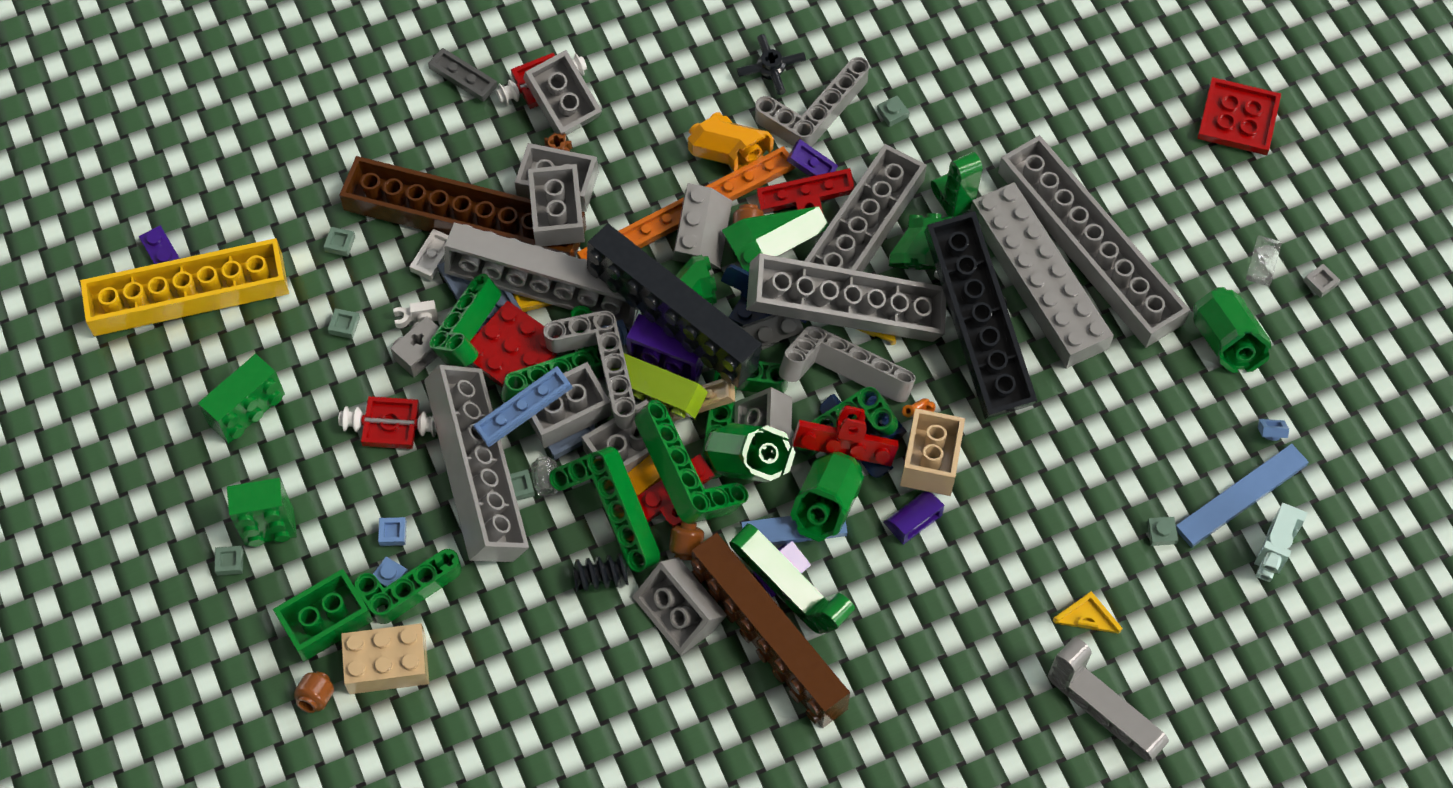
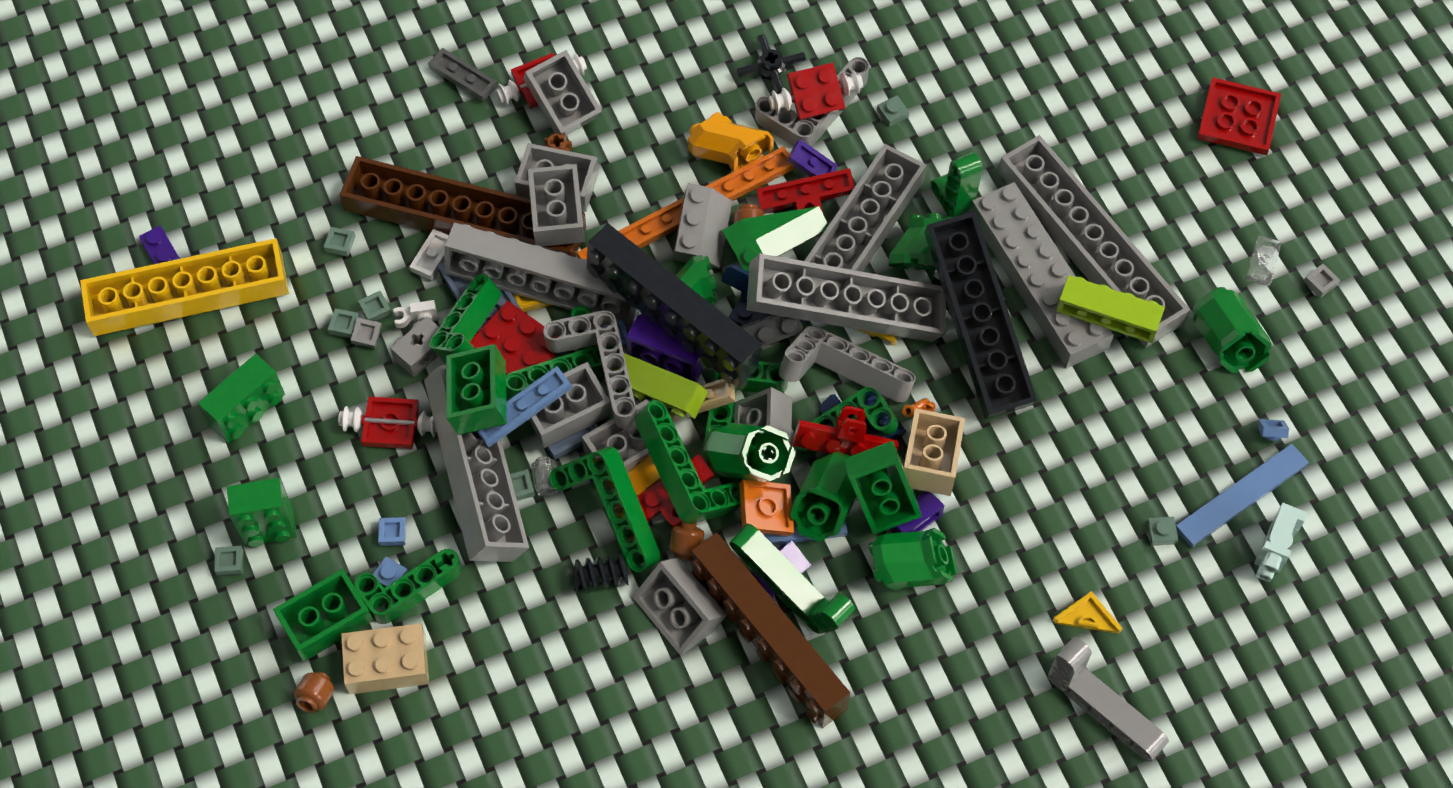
none -> light grey plate [351,317,382,349]
none -> sand green plate [358,291,392,322]
none -> green brick [446,344,507,435]
none -> orange plate [739,479,794,536]
none -> red plate [769,62,863,121]
none -> green brick [844,441,922,535]
none -> green brick [869,528,957,591]
none -> lime brick [1056,275,1165,343]

